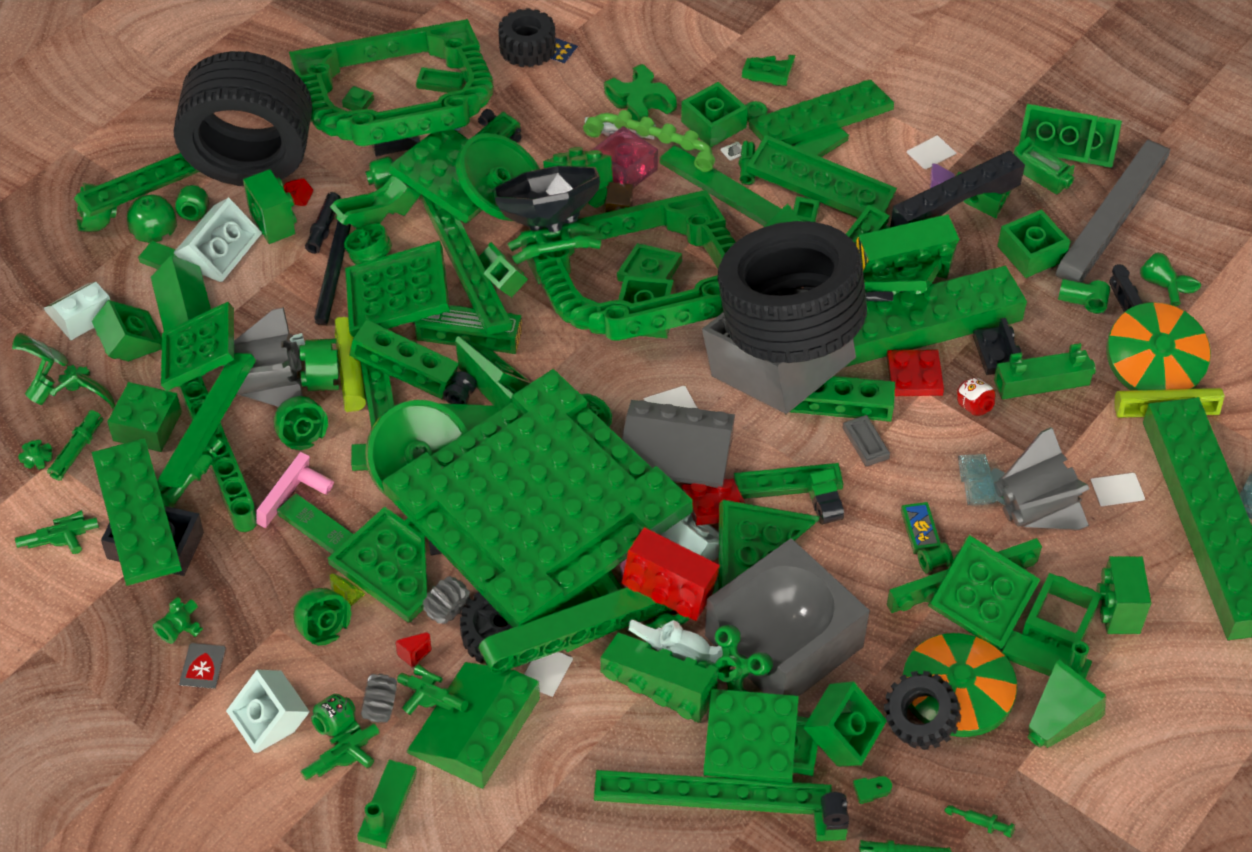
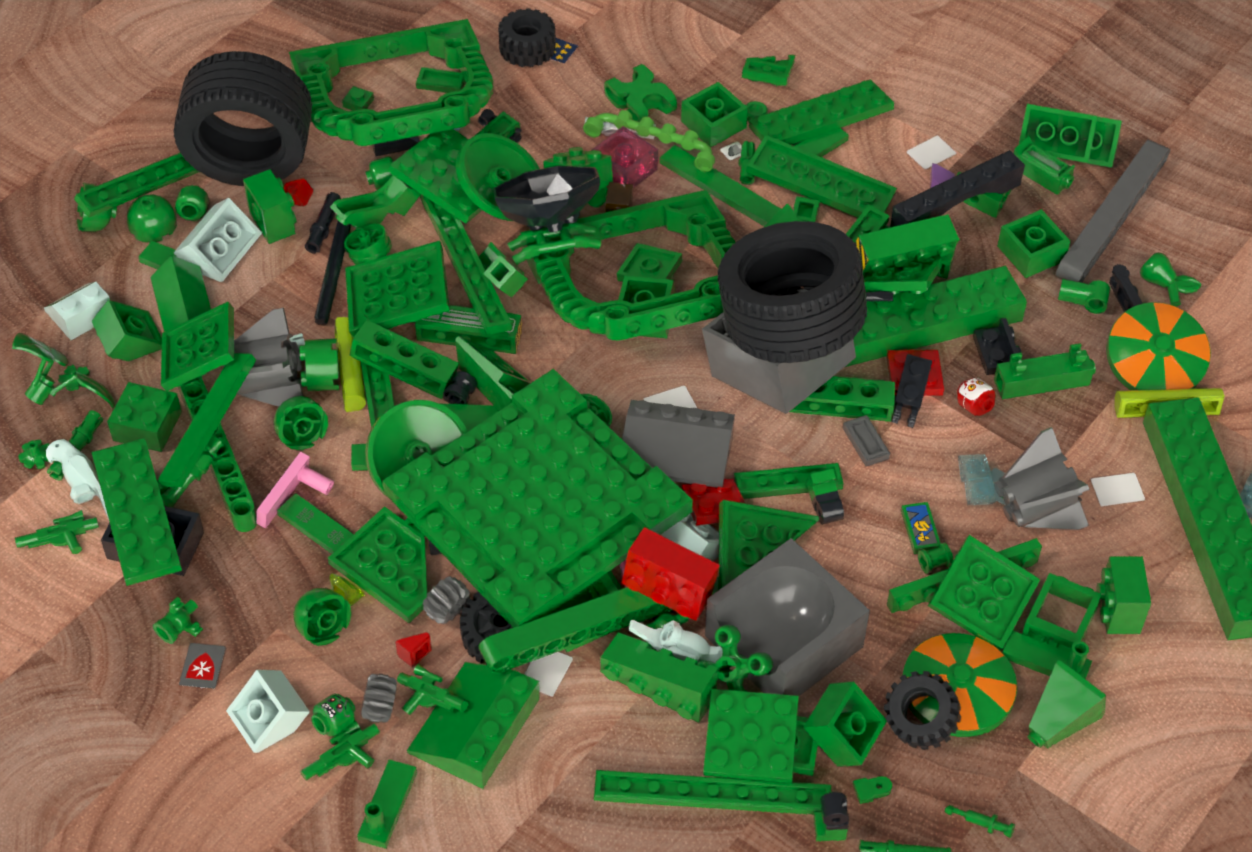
none -> light aqua animal [46,439,109,520]
none -> black hinge [892,354,932,428]

